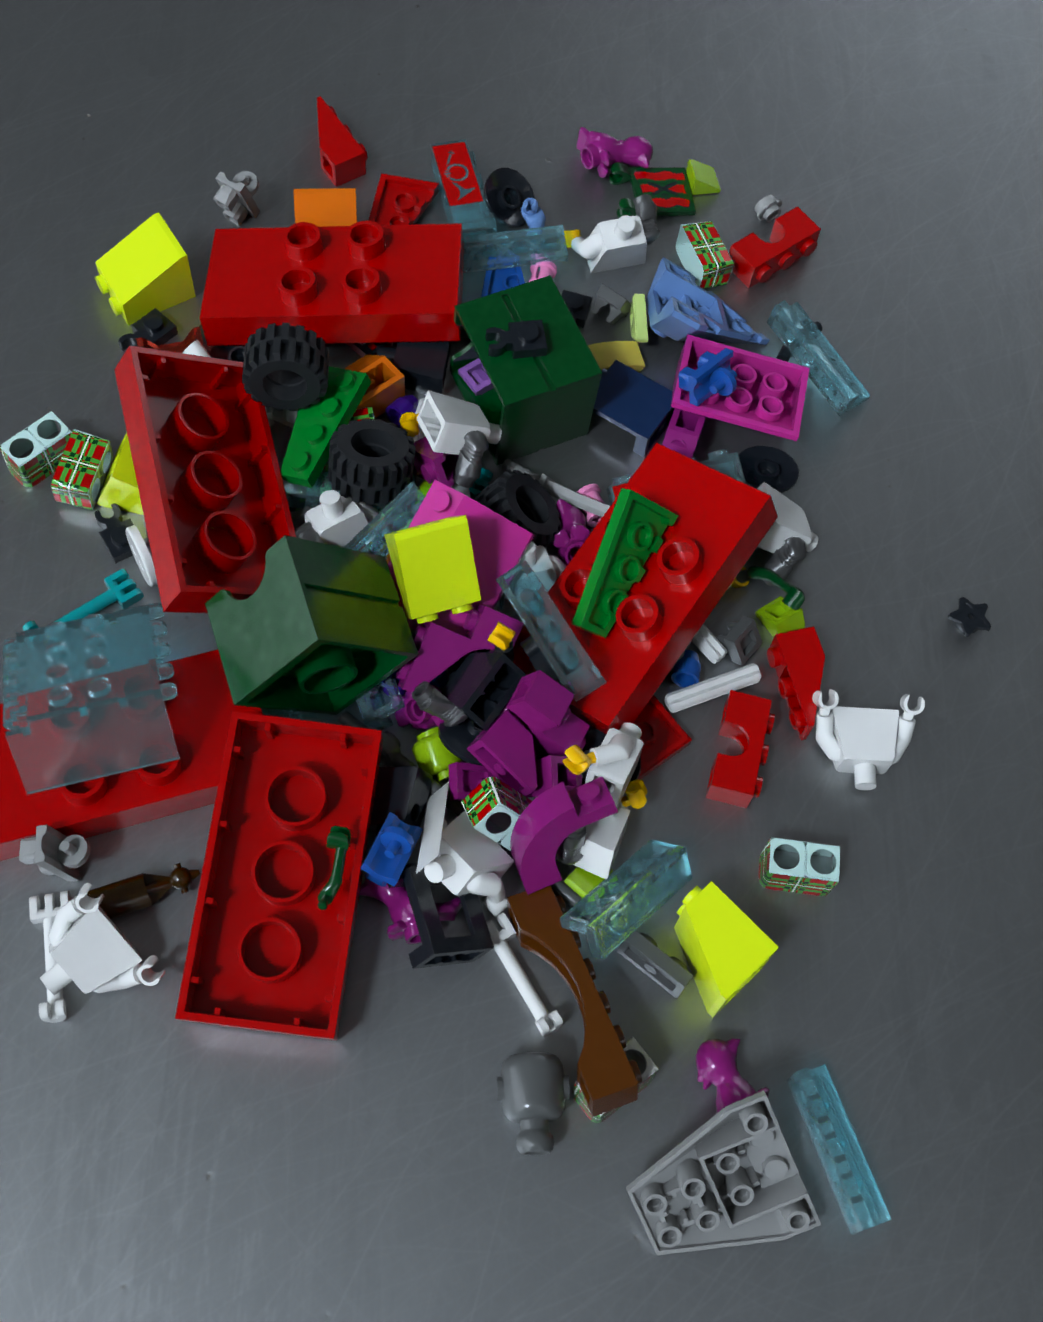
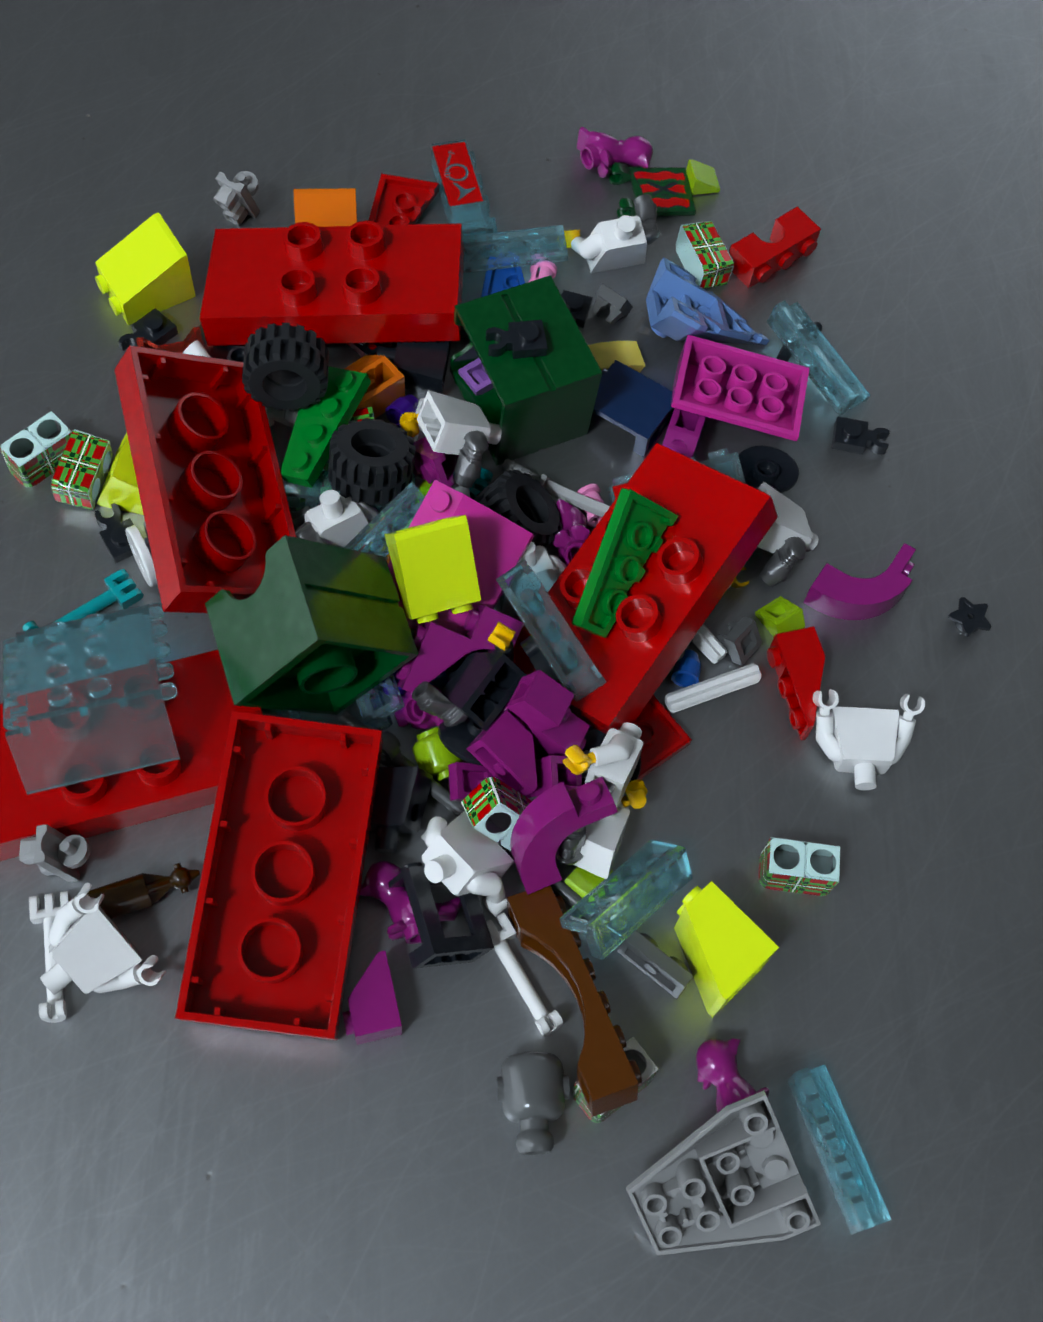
red slope [317,96,368,187] -> none
dark green piece [318,826,351,910] -> none
blue hips [360,812,423,887] -> none
white sticker [416,781,449,874] -> none
black dish [484,168,535,227] -> none
medium blue arm [521,198,546,244] -> none
yellowish green tile [629,294,648,343] -> none
blue hips [678,348,737,406] -> none
red arch [705,690,775,808] -> none
dark green piece [747,566,805,610] -> none
light grey plate [754,194,782,222] -> none
none -> magenta slope [342,950,402,1045]
none -> magenta arch [803,543,916,620]
none -> black plate [831,416,890,455]

